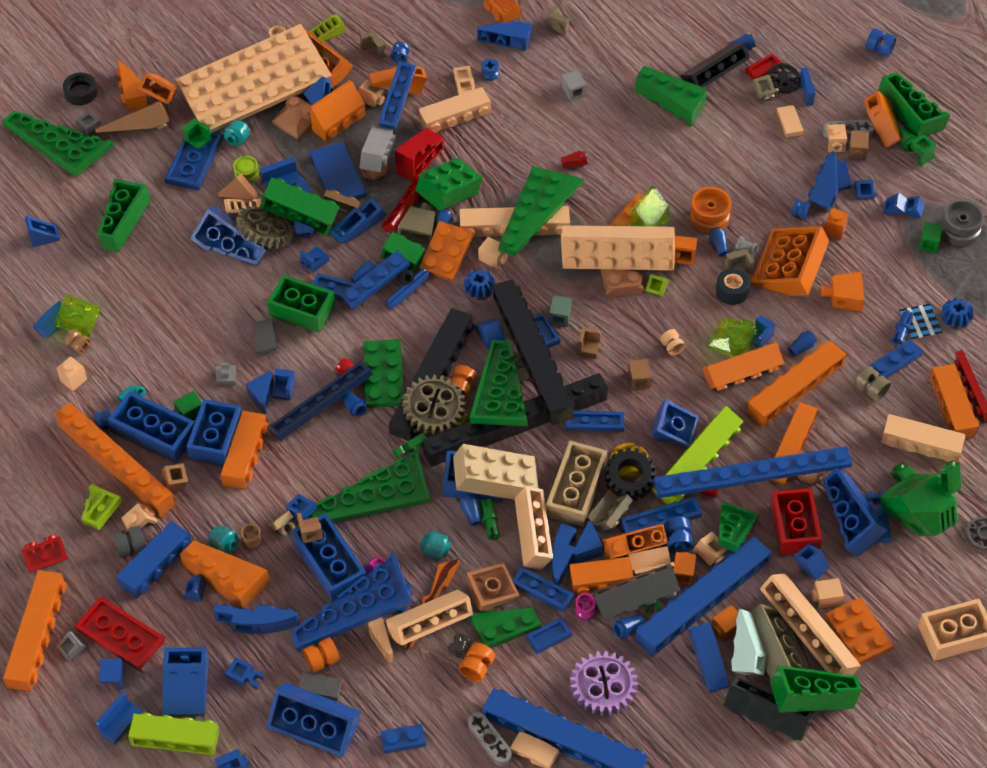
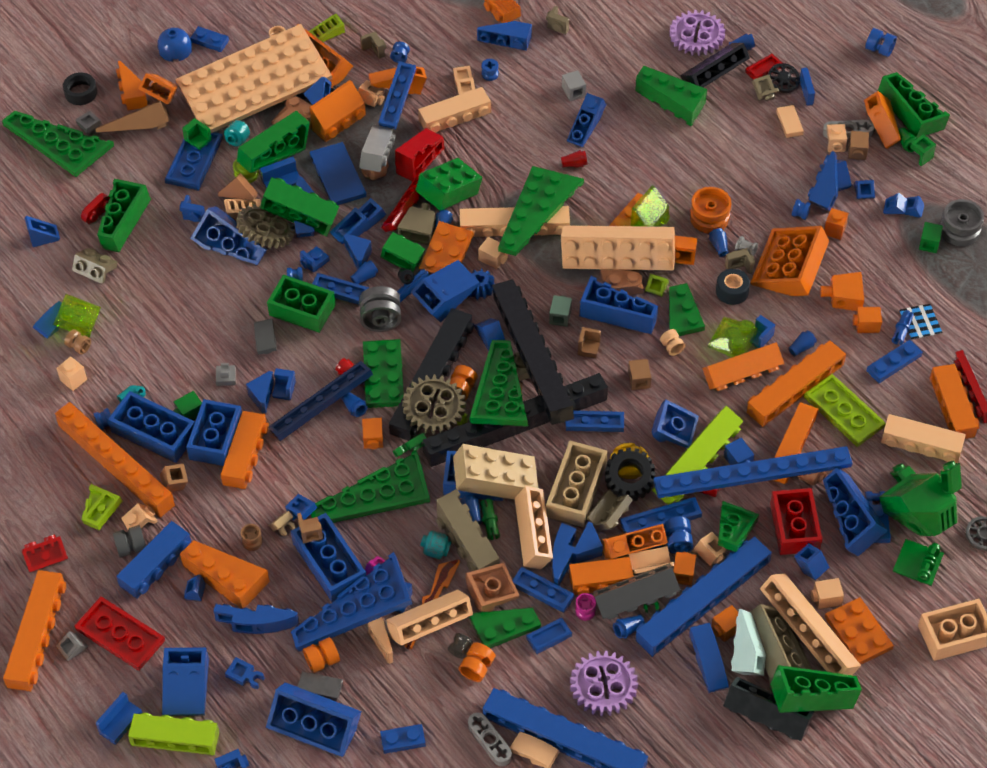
blue panel [99,658,124,690] -> none
teal head [208,525,238,554] -> none
medium nougat plate [323,189,360,212] -> none
blue plate [340,250,410,311] -> none
blue tile [533,312,561,348] -> none
dark tan wheel [854,366,892,402] -> none
blue gear [941,297,974,329] -> none
none -> dark tan bracket [72,248,118,284]
none -> red plate [81,193,110,224]
none -> blue cylinder [157,28,192,62]
none -> blue bracket [180,195,205,222]
none -> blue plate [190,26,229,52]
none -> green wedge [237,111,310,173]
none -> blue wheel [287,267,303,281]
none -> blue slope [343,234,372,270]
none -> flat silver wheel [359,286,401,332]
none -> orange brick [362,418,384,449]
none -> blue slope [410,260,481,323]
none -> dark tan wedge [436,489,500,572]
none -> blue slope [566,93,606,147]
none -> blue wedge [579,276,658,334]
none -> lavender gear [669,10,725,56]
none -> green wing [669,283,705,337]
none -> blue brick [724,437,754,465]
none -> lime tile [804,374,886,447]
none -> orange brick [853,307,882,333]
none -> green hinge [892,539,944,586]

